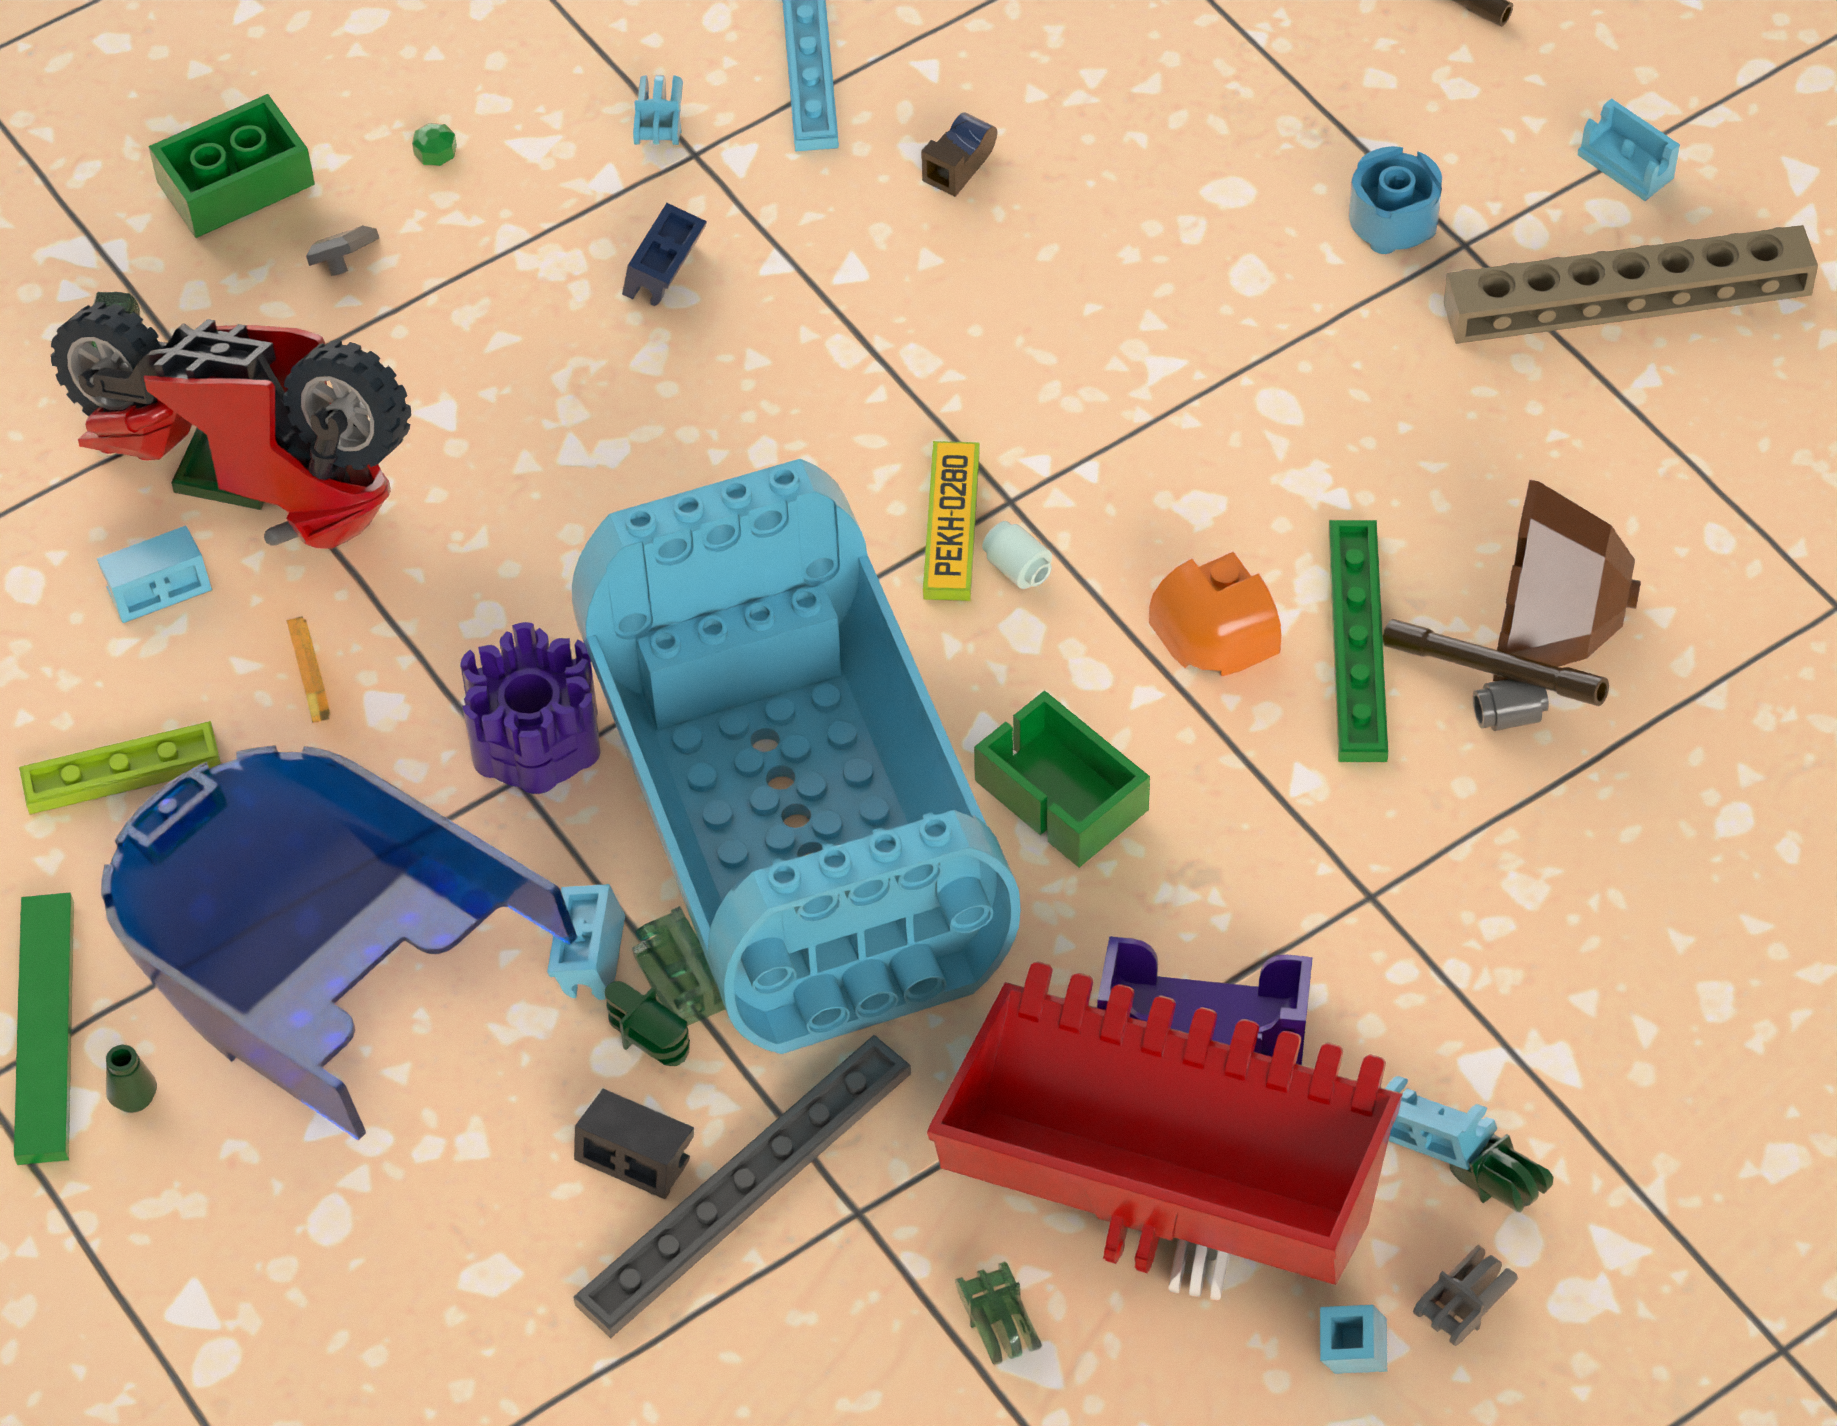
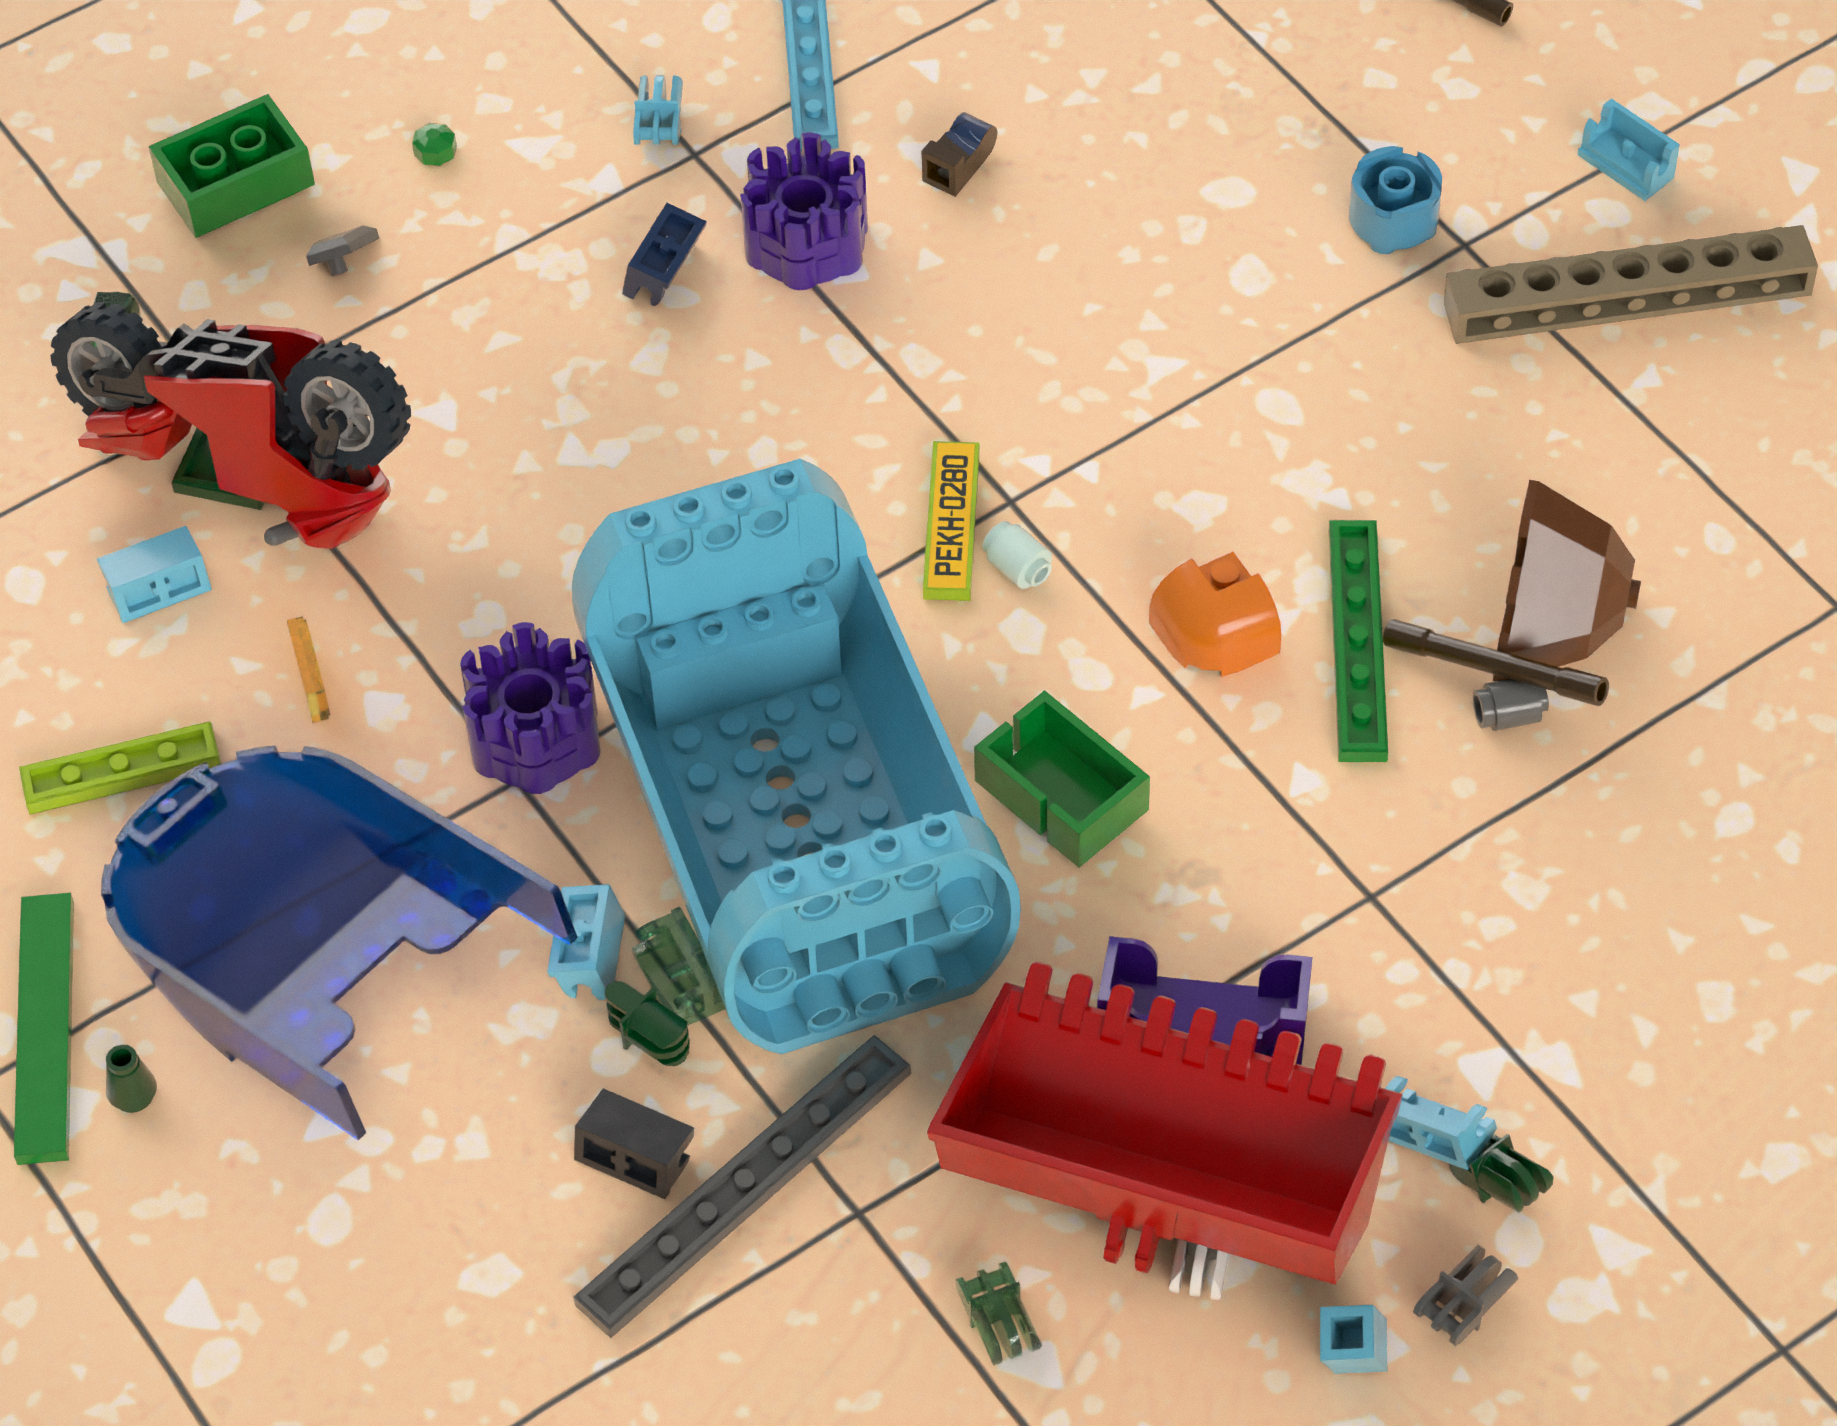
none -> dark purple piece [740,132,868,290]

